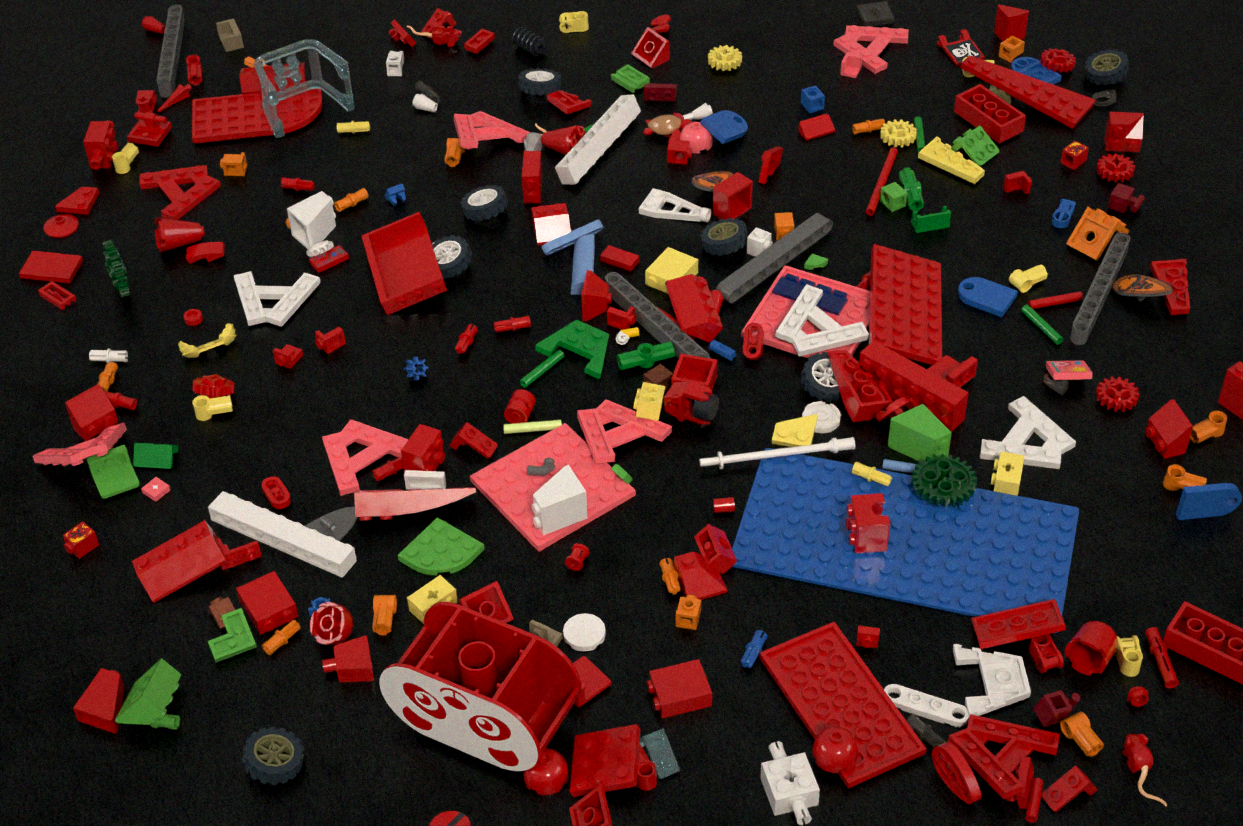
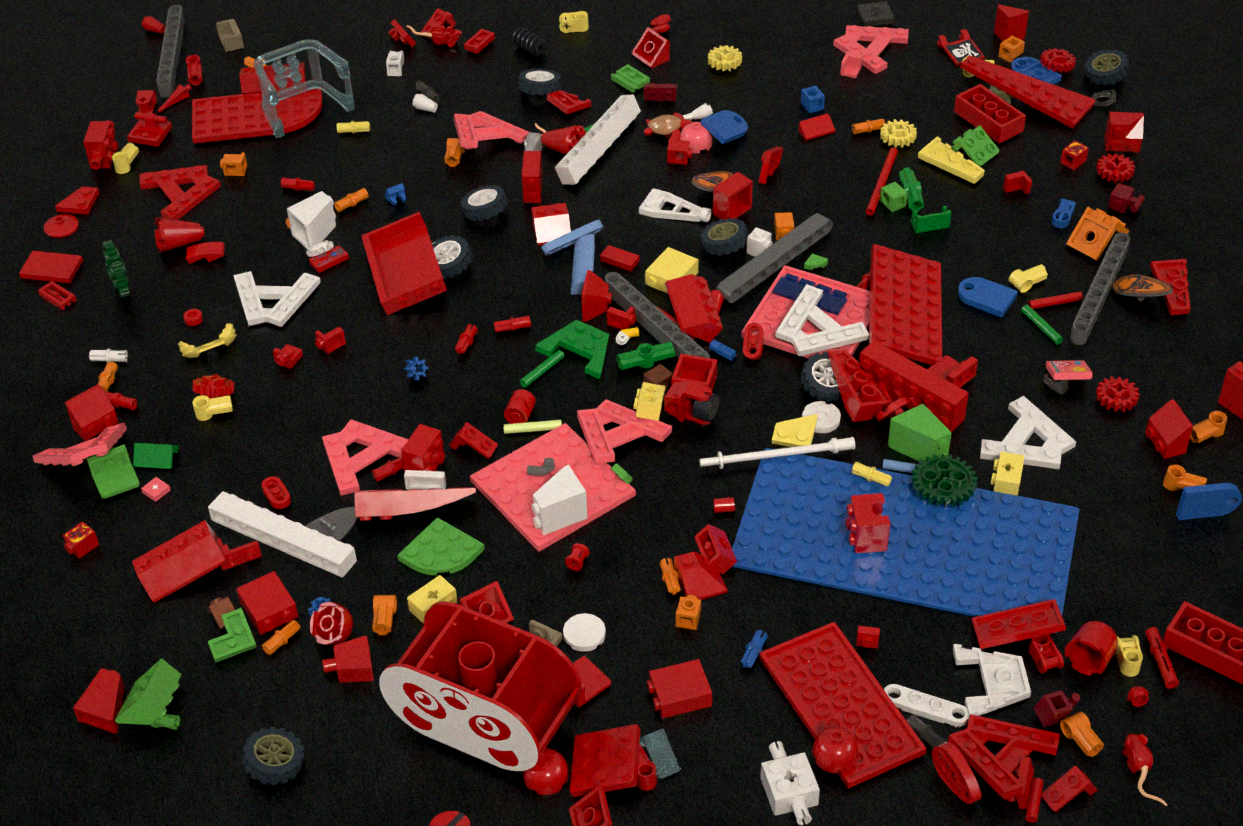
green piece [914,117,925,152] -> none

